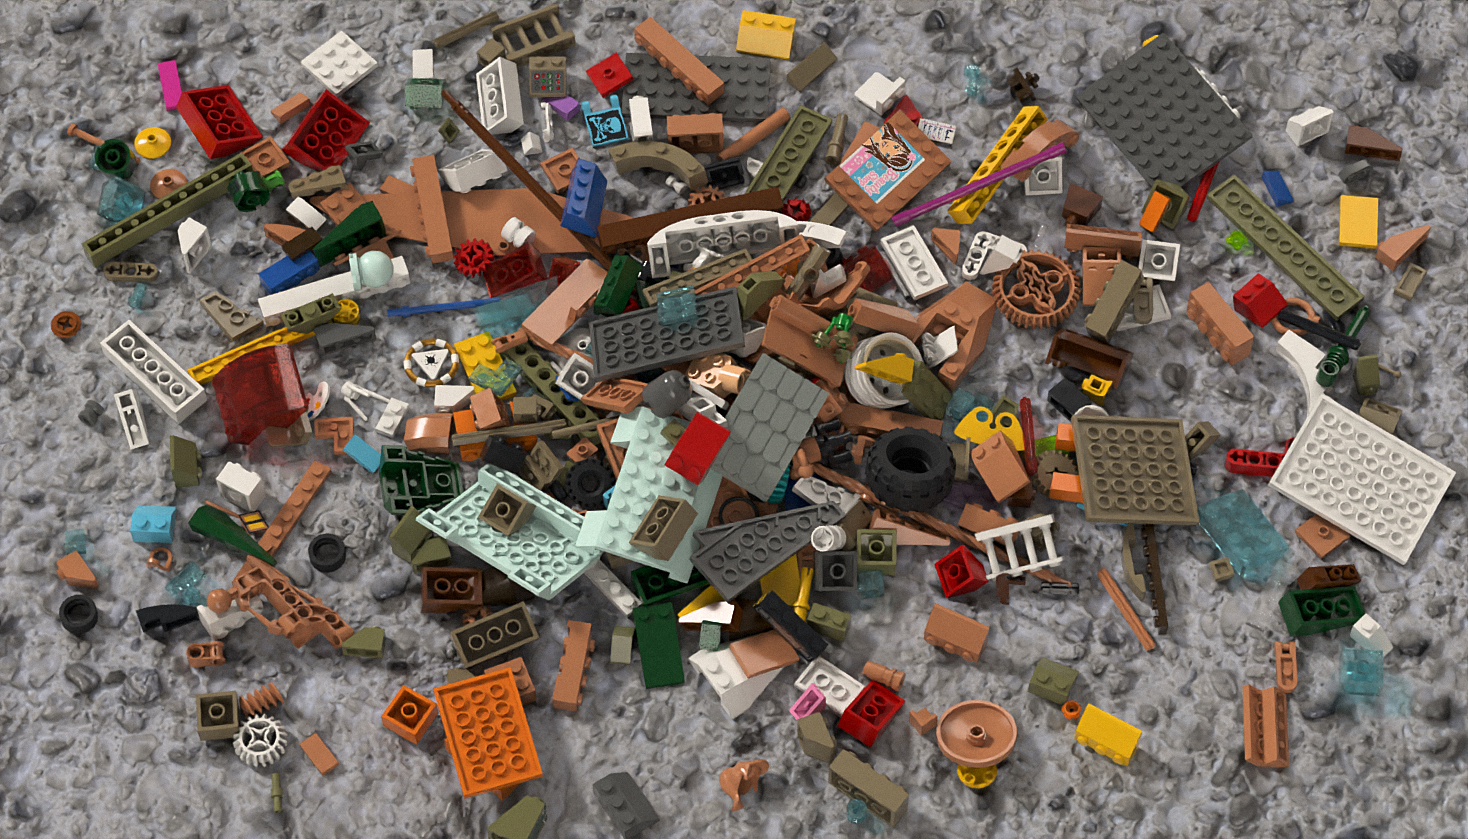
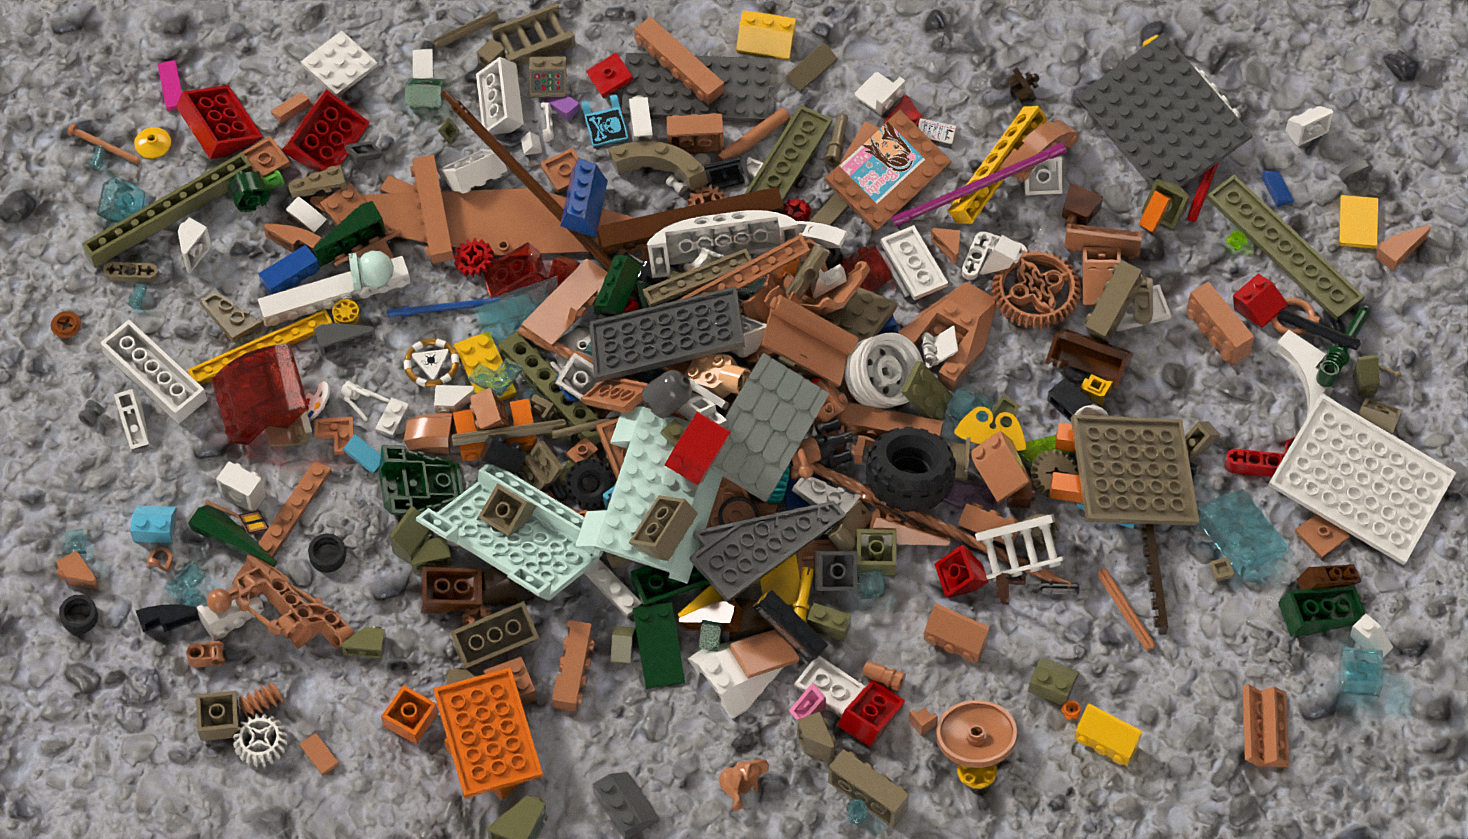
dark green brick [94,139,136,181] -> none
nougat dish [150,169,187,199] -> none
olive slope [170,435,202,488] -> none
olive bar [271,773,283,814] -> none
olive slope [280,293,341,334] -> none
dark brown tile [281,227,323,262] -> none
nougat bar [491,329,528,353] -> none
white wheel [501,217,536,252] -> none
dark tan brick [513,396,541,423] -> none
clear light blue plate [656,285,698,326] -> none
olive slope [737,271,786,321] -> none
olive plant [811,313,854,363] -> none
white wheel [811,525,846,551] -> none
nougat slope [848,298,920,341] -> none
yellow slope [854,353,914,385] -> none
clear light blue bar [964,64,980,97] -> none
clear red axle [1019,397,1038,476] -> none
dark tan slope [1121,523,1146,601] -> none
white slope [1139,240,1181,281] -> none
nougat plate [1274,641,1298,693] -> none
reddish brown slope [1344,125,1403,161] -> none
dark tan tile [1393,263,1427,301] -> none

